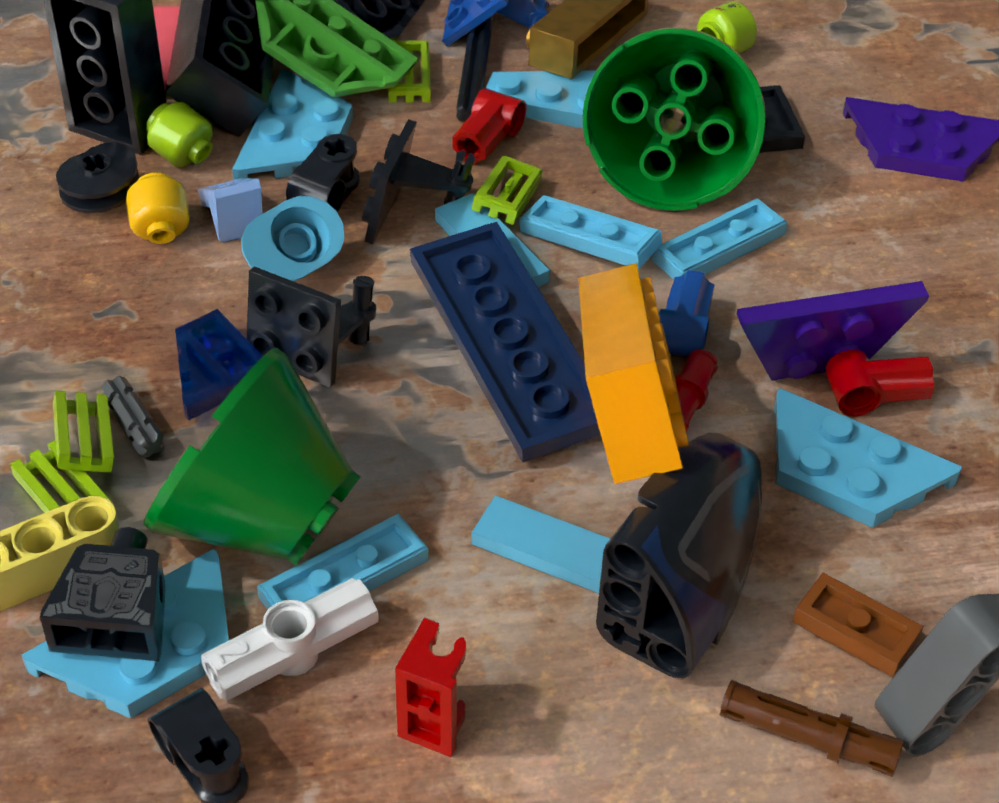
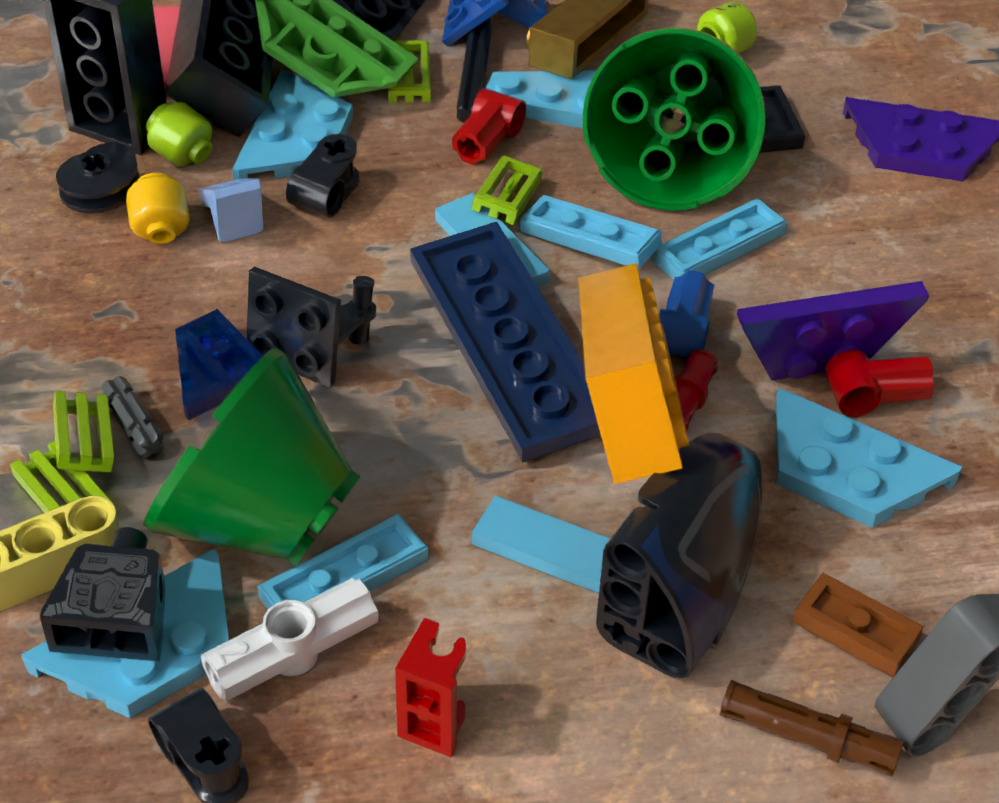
medium azure piece [241,196,344,281] -> none
black plate [362,119,475,245] -> none

